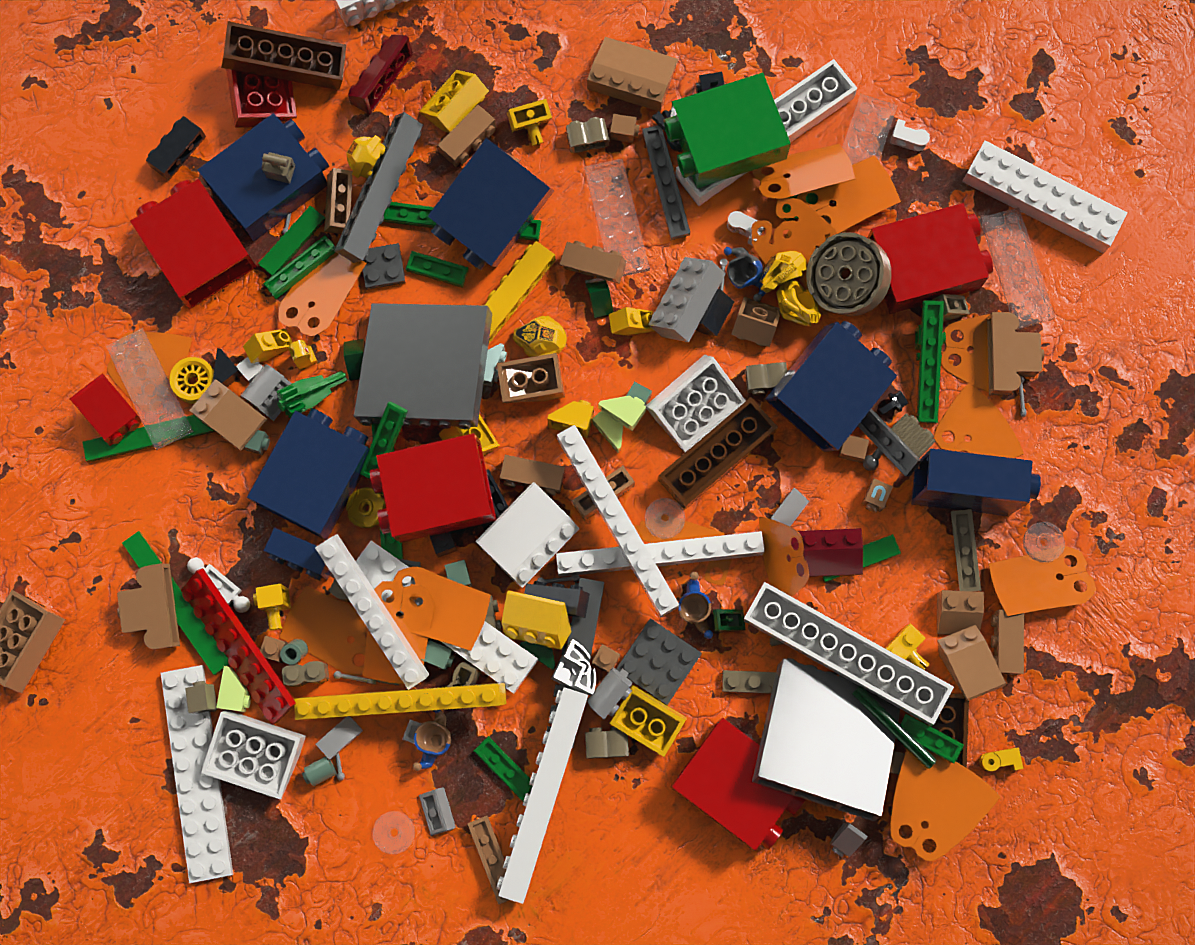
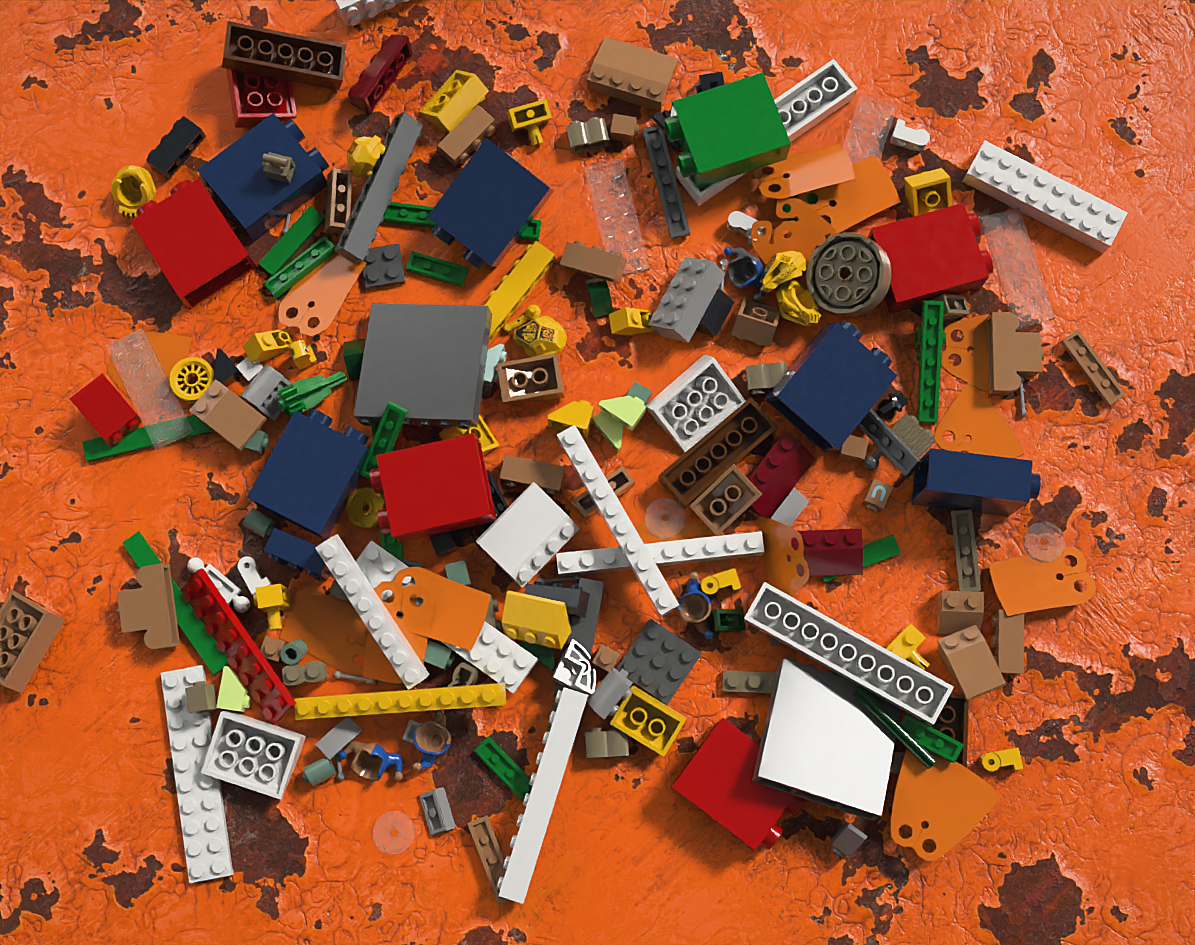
none -> yellow helmet [111,165,157,220]
none -> white leg [238,557,273,595]
none -> sand green brick [243,508,276,538]
none -> medium nougat piece [338,741,403,781]
none -> yellow piece [503,305,541,333]
none -> medium nougat slope [690,464,762,536]
none -> yellow leg [701,568,741,596]
none -> dark red slope [748,431,815,519]
none -> yellow slope [904,168,952,217]
none -> medium nougat plate [1060,329,1126,407]

